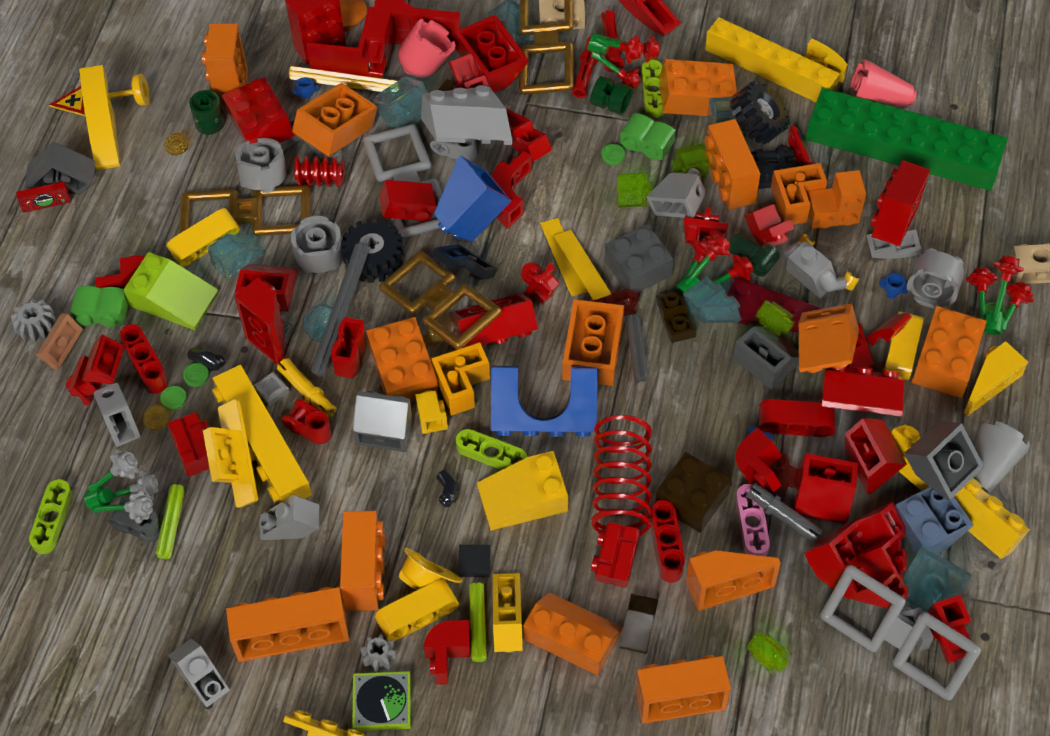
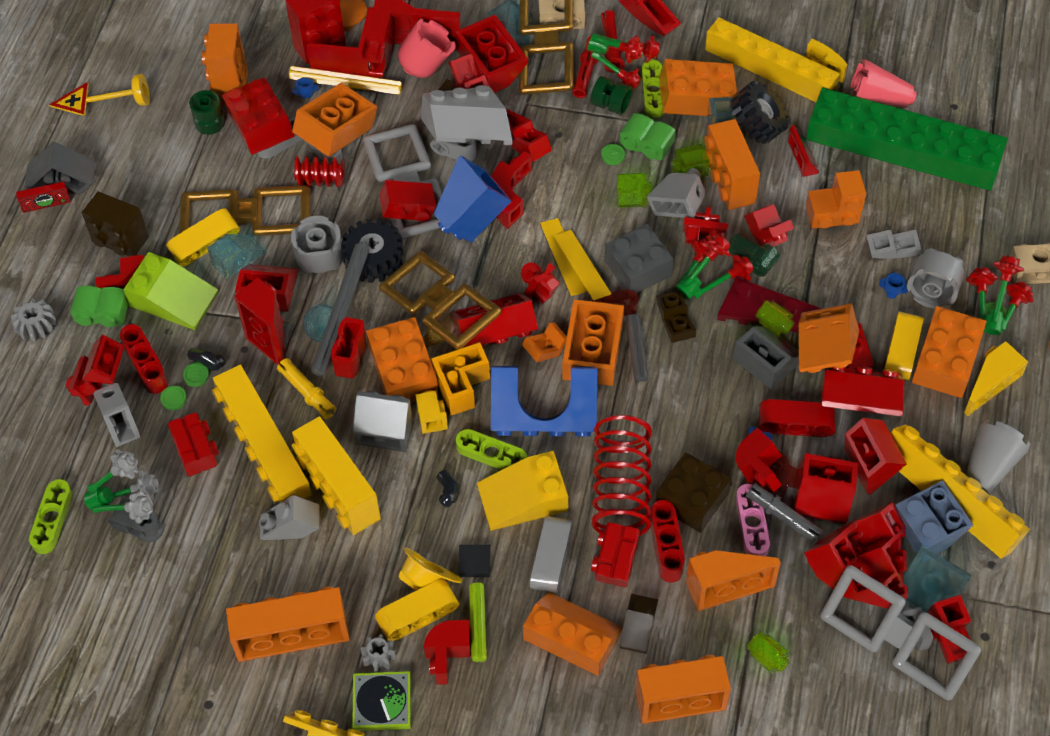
nougat hinge [35,314,83,369] -> none
yellow slope [79,65,120,170] -> none
clear yellow plate [143,405,170,431] -> none
lime axle [156,484,185,560] -> none
clear yellow plate [165,133,189,155] -> none
light grey slope [168,638,230,708] -> none
yellow bracket [203,399,258,508] -> none
light grey brick [235,138,287,193] -> none
light grey tile [253,372,289,407] -> none
red piece [281,399,332,444] -> none
orange brick [340,511,386,611] -> none
clear light blue slope [369,76,427,129] -> none
black plate [431,244,498,280] -> none
yellow slope [493,573,523,652] -> none
clear light blue slope [683,277,742,323] -> none
black plate [751,147,796,189] -> none
orange brick [771,163,827,225] -> none
light grey torso [784,234,859,299] -> none
red slope [866,313,912,347] -> none
red brick [870,160,931,247] -> none
dark grey slope [904,421,984,500] -> none
none -> dark brown brick [81,191,149,256]
none -> yellow brick [292,416,381,536]
none -> orange bracket [522,322,567,362]
none -> light grey beam [530,516,573,594]

